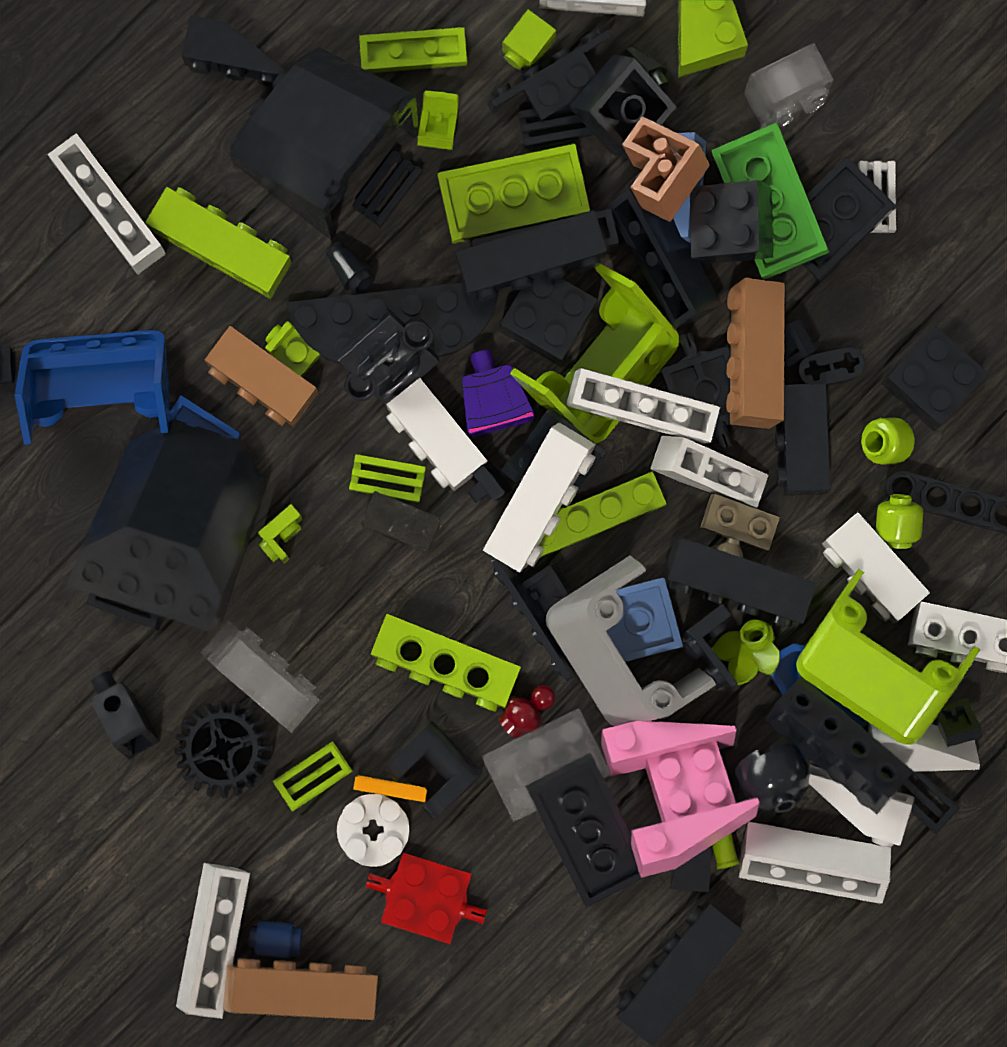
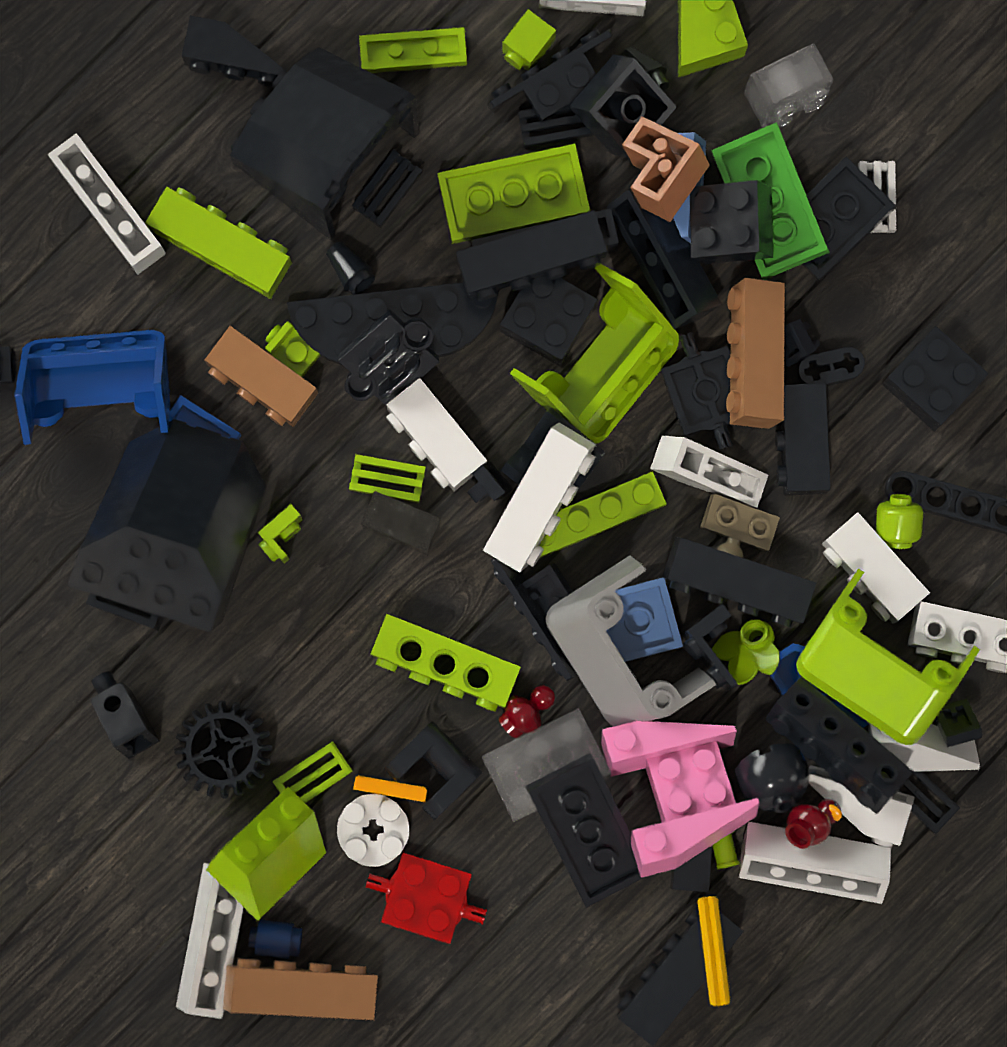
clear wedge [200,621,320,733] -> none
lime bracket [417,91,459,150] -> none
dark purple torso [462,350,534,439] -> none
white brick [566,368,720,444] -> none
lime head [861,418,915,465] -> none
none -> lime slope [206,787,326,921]
none -> yellow axle [698,896,730,1006]
none -> dark red animal [785,799,842,849]

